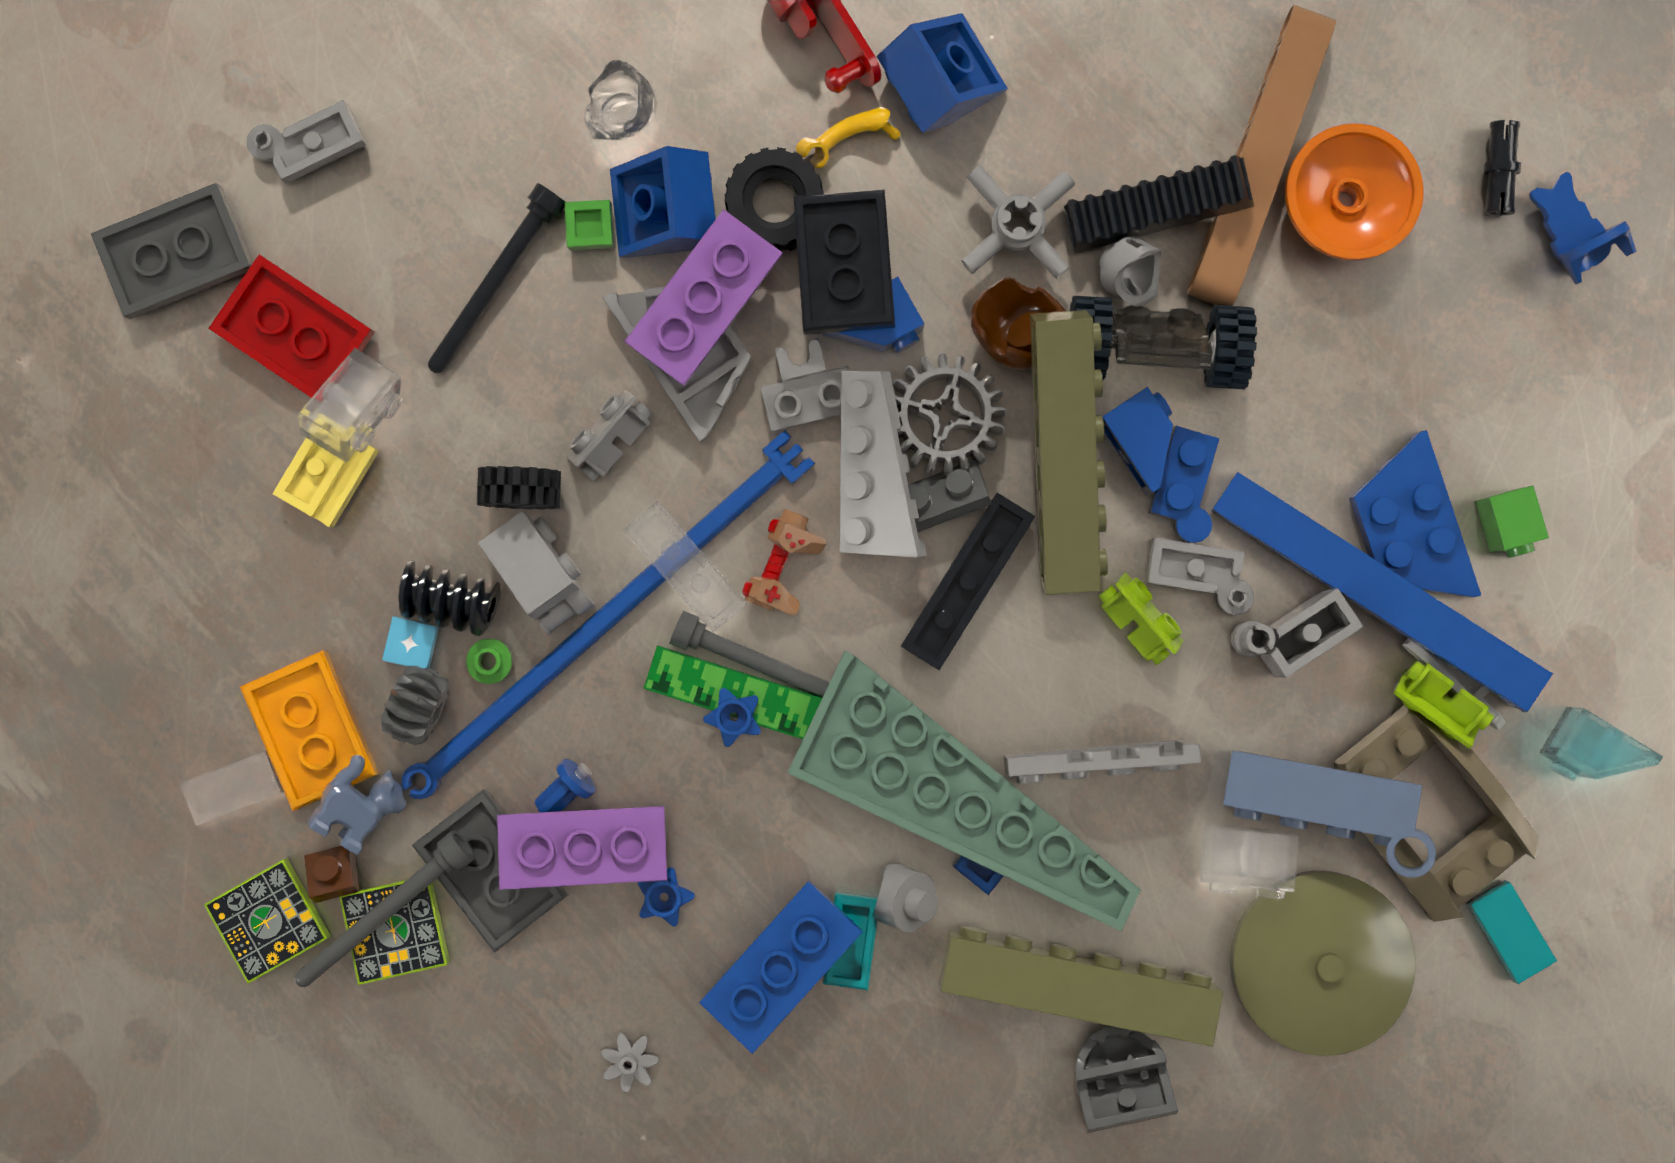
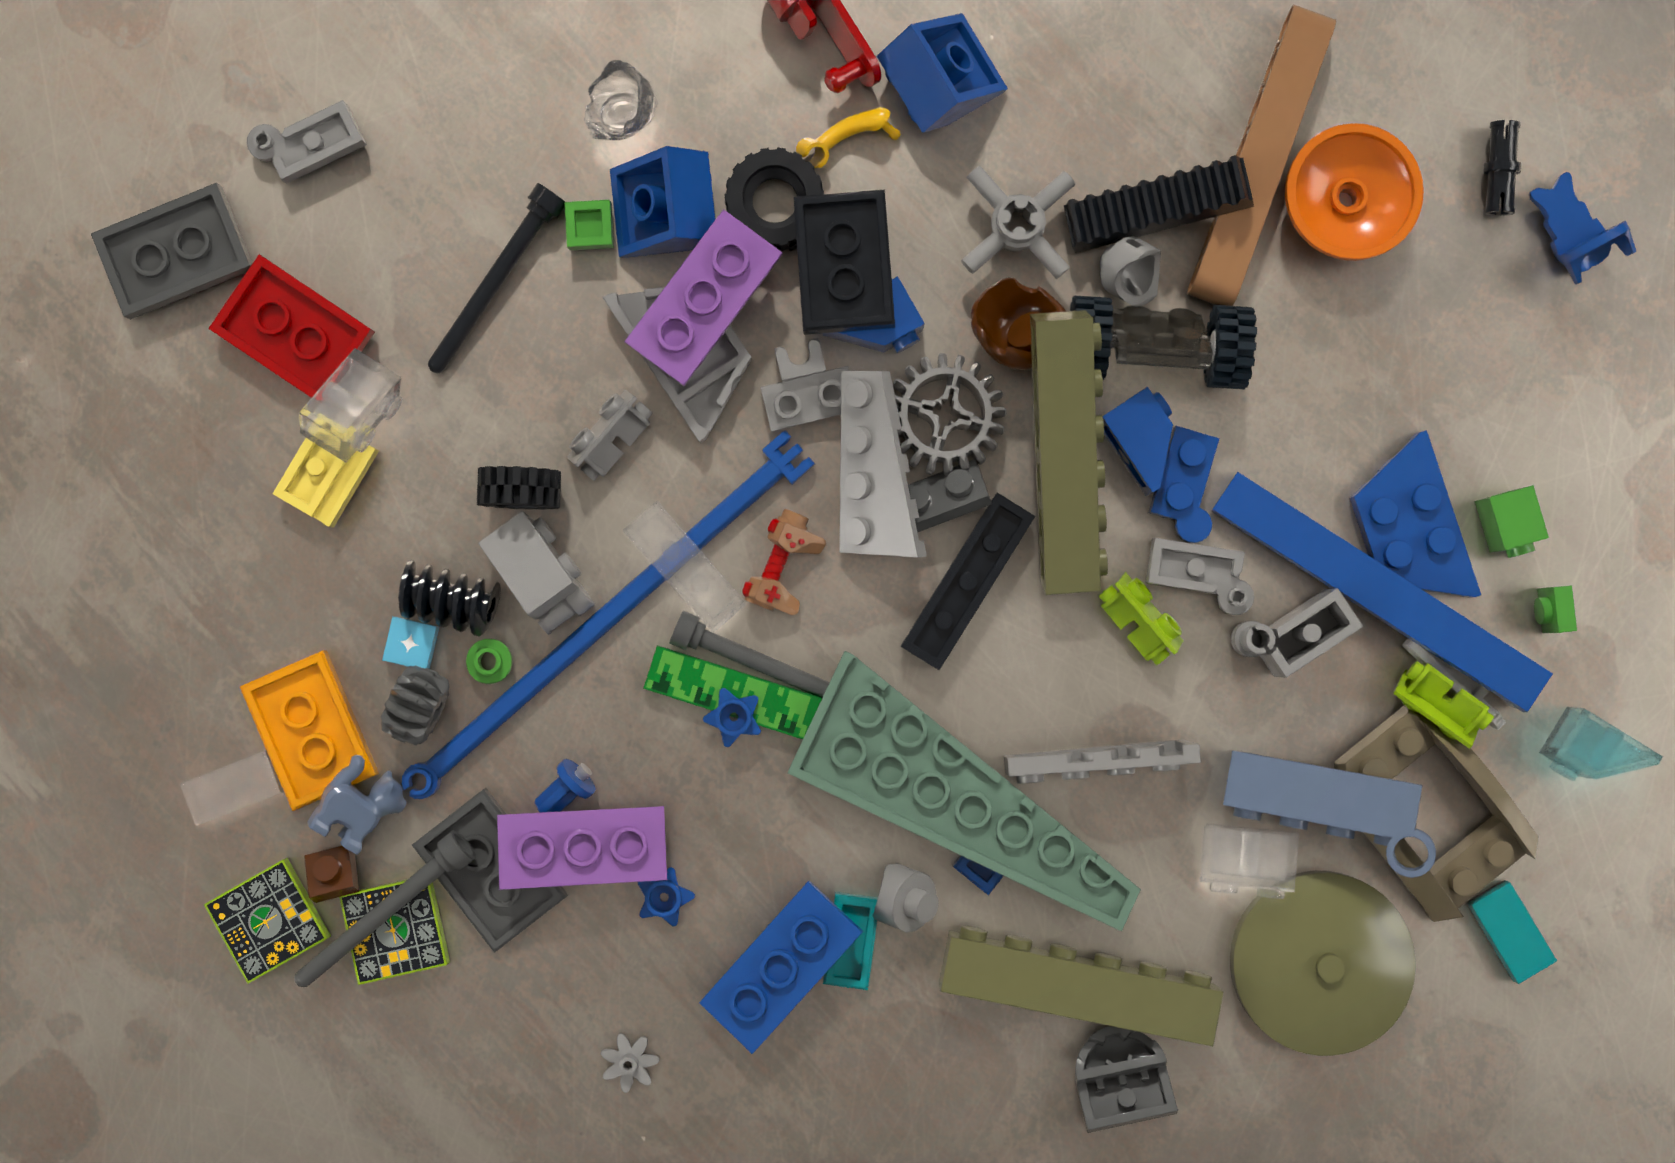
none -> bright green plate [1534,585,1577,633]

